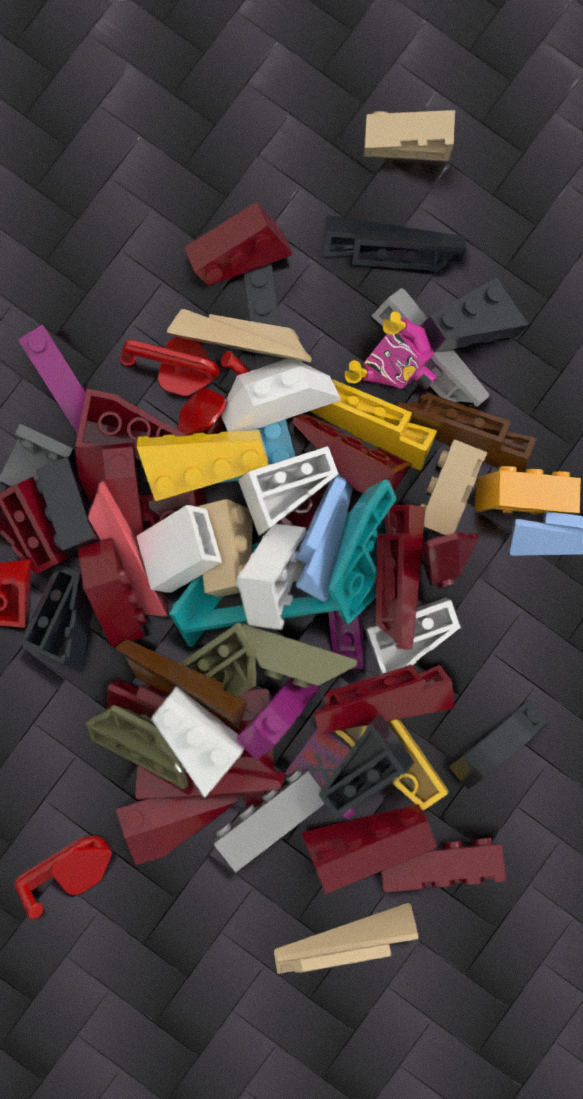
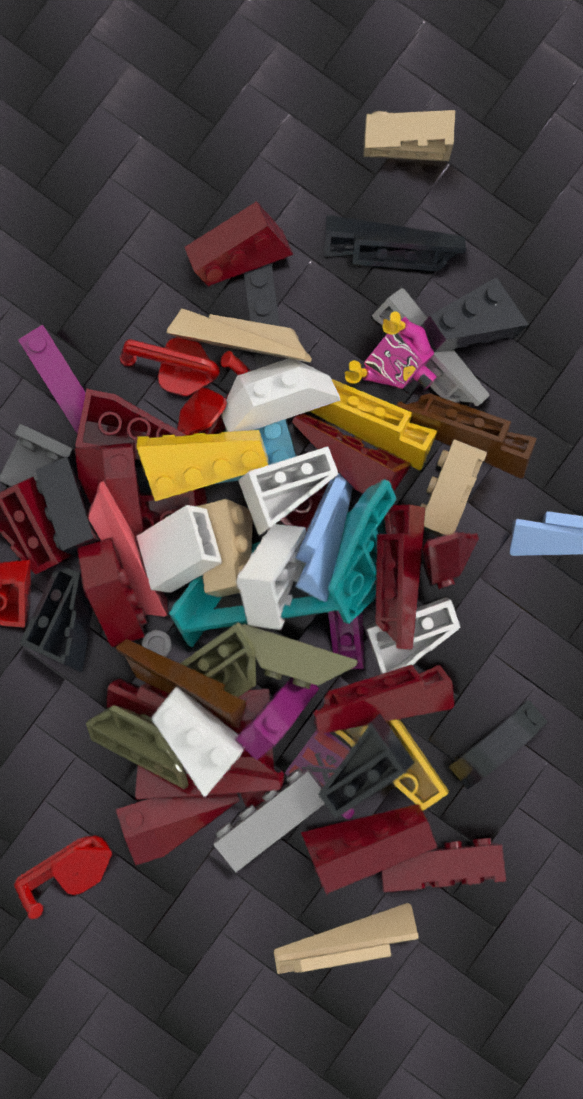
light orange wedge [475,466,581,515] -> none
none -> light grey tile [142,630,172,657]

